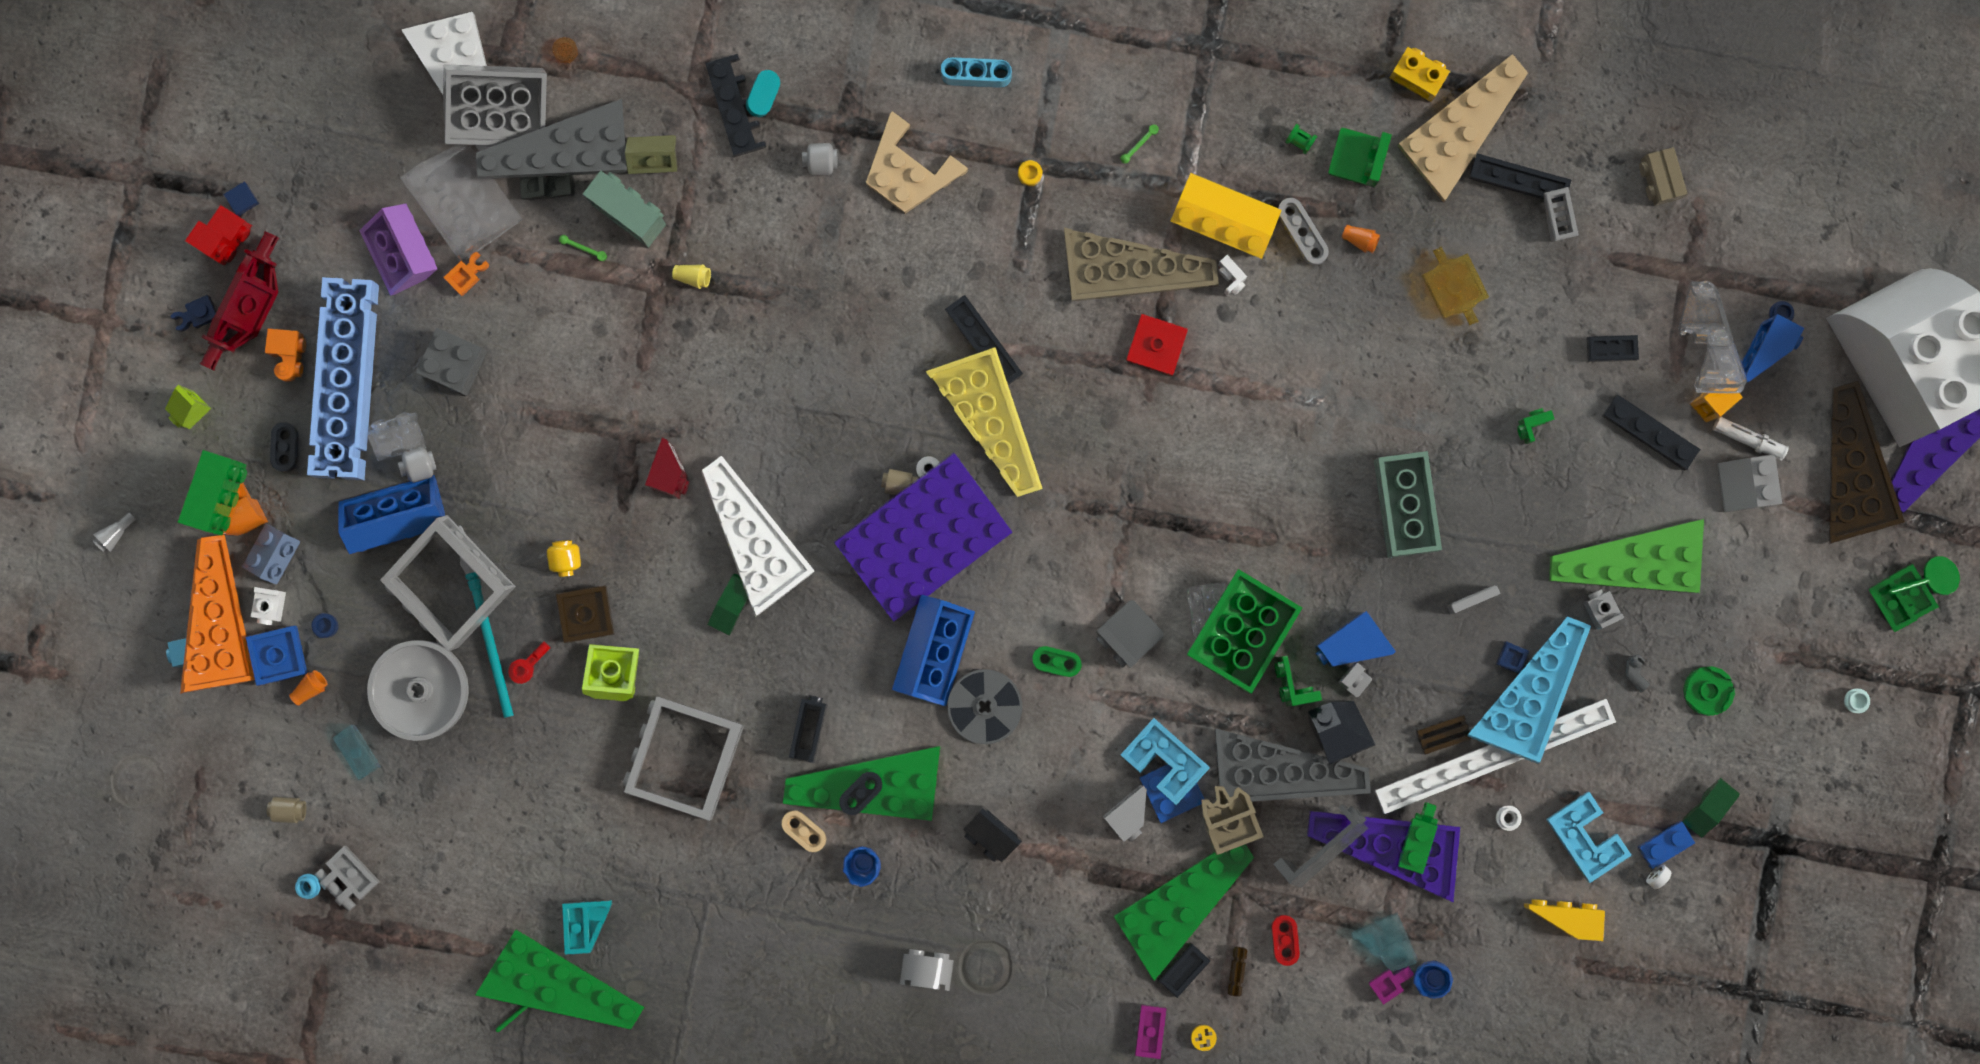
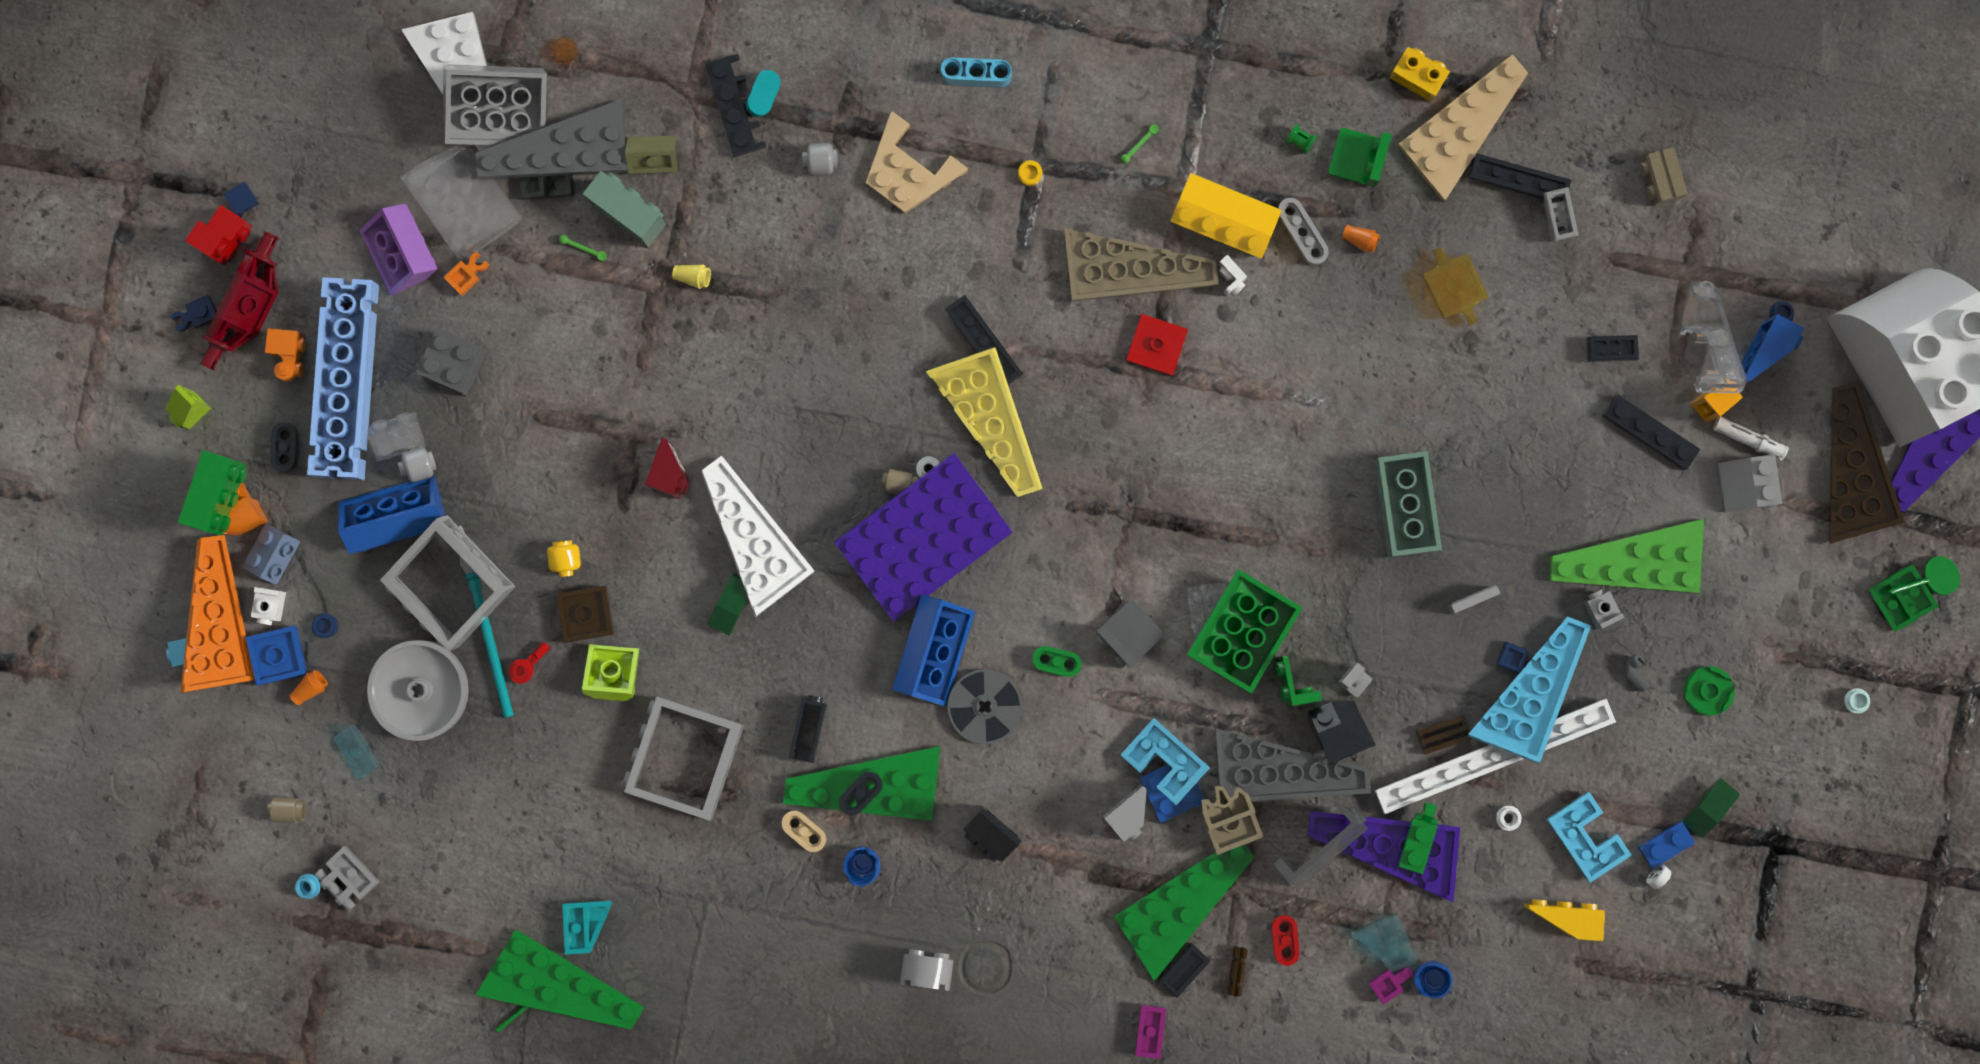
light grey cone [92,513,136,552] -> none
yellow tile [1191,1025,1217,1051] -> none
blue slope [1315,611,1396,667] -> none
green bracket [1517,408,1555,445] -> none

